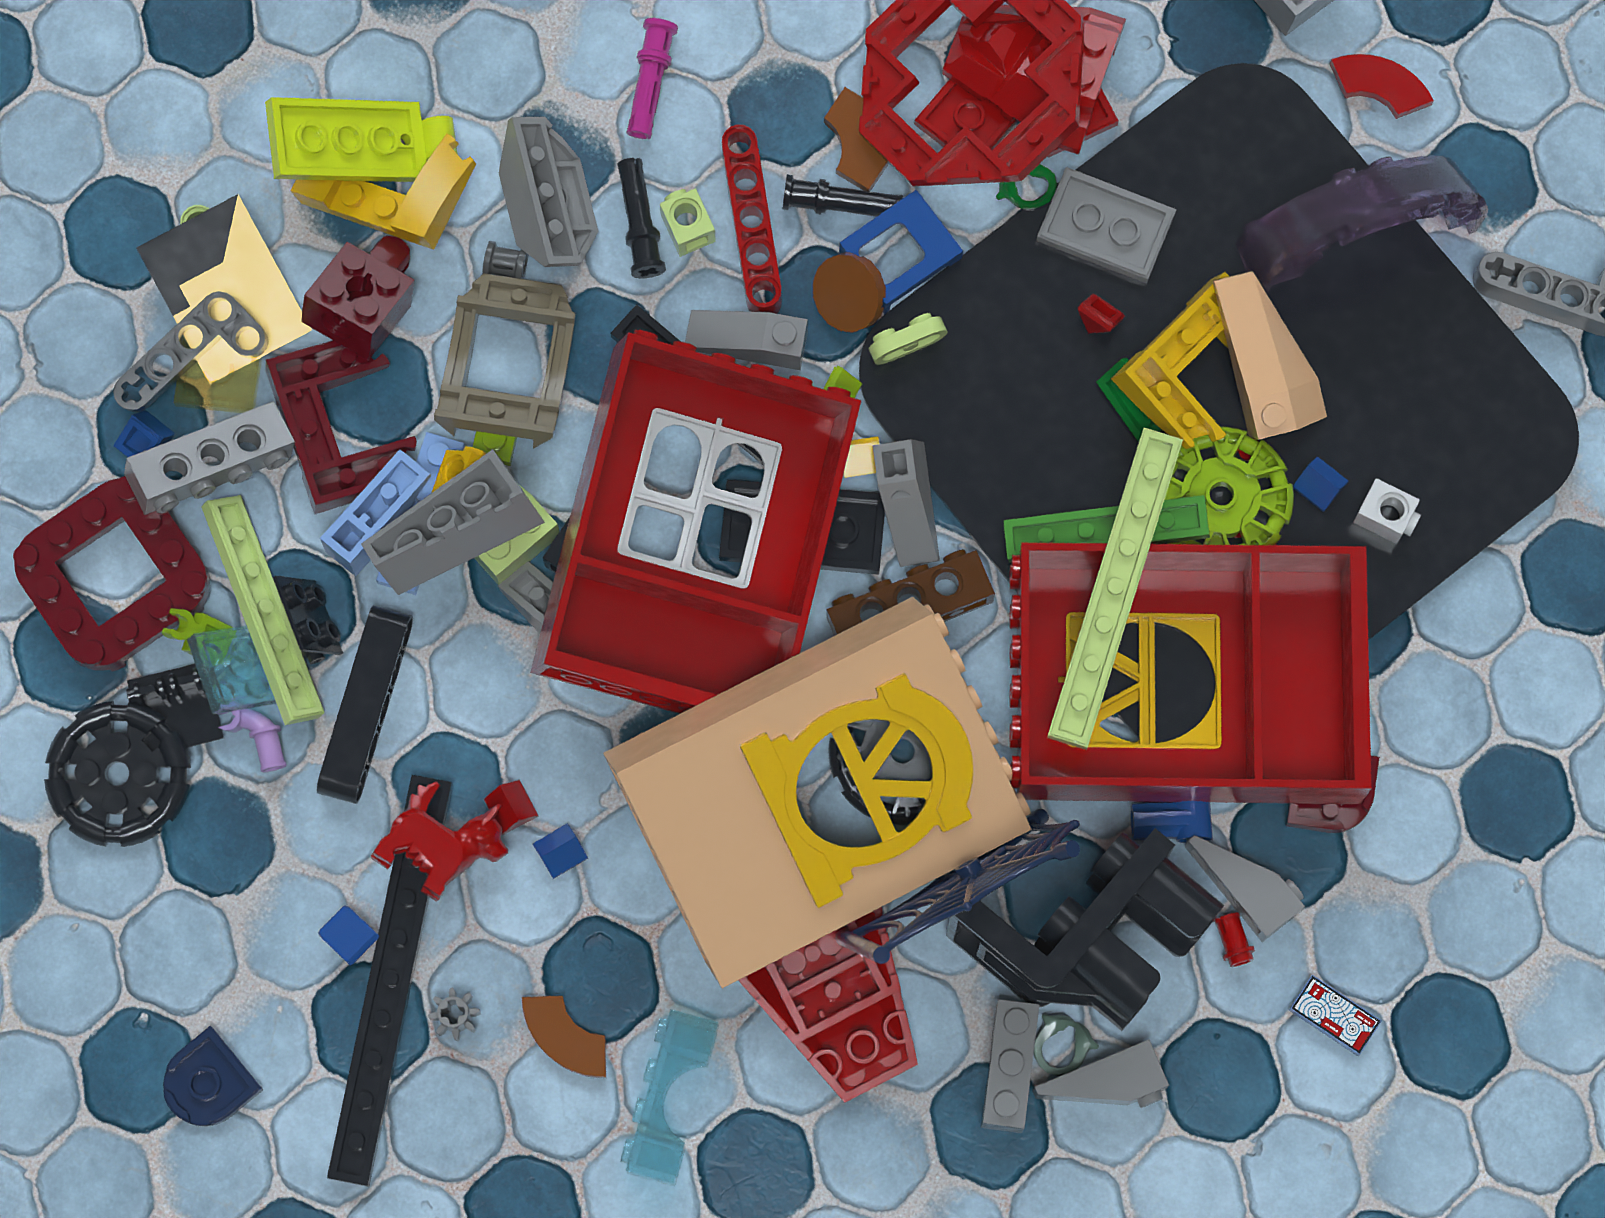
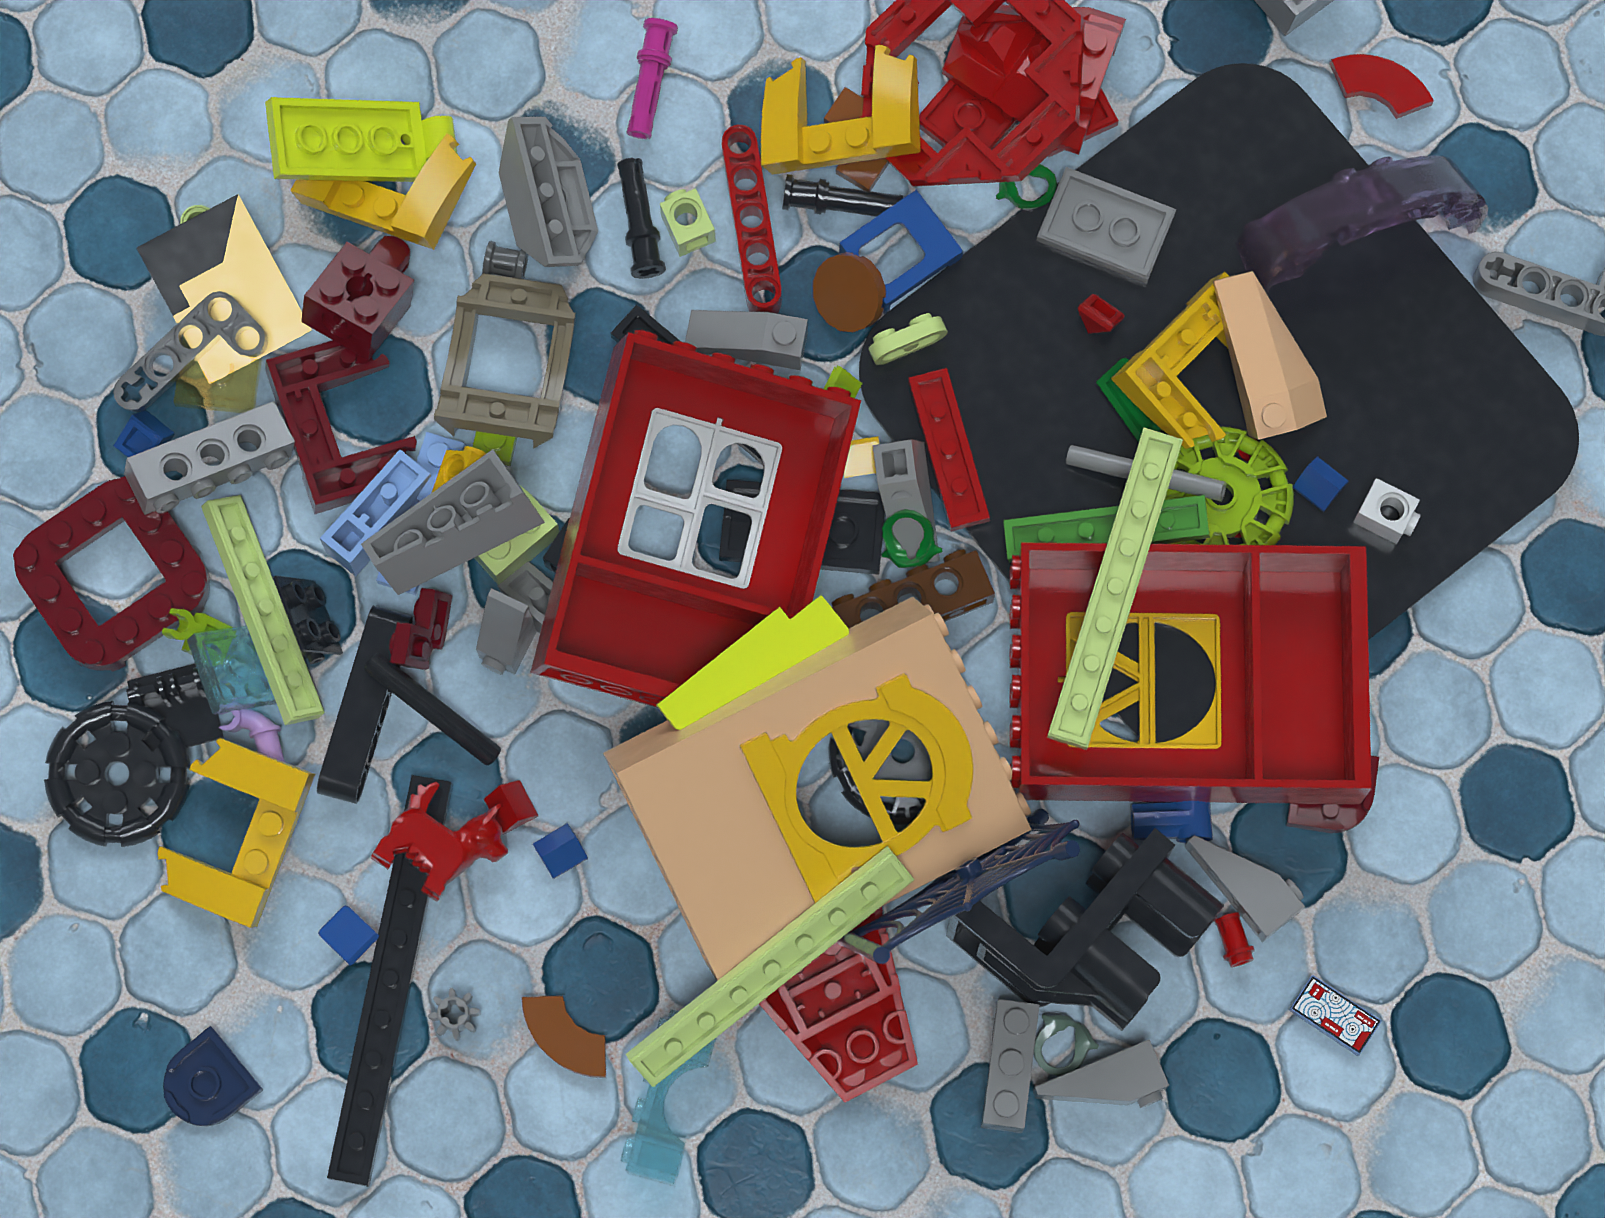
none -> yellow wedge [158,738,315,928]
none -> black axle [364,653,501,765]
none -> dark red plate [389,588,452,670]
none -> light grey slope [476,588,537,675]
none -> yellowish green tile [626,846,914,1087]
none -> neon yellow wedge [656,595,849,730]
none -> yellow wedge [761,45,920,175]
none -> green piece [882,509,943,568]
none -> red plate [908,368,990,531]
none -> light grey piece [1066,445,1226,501]

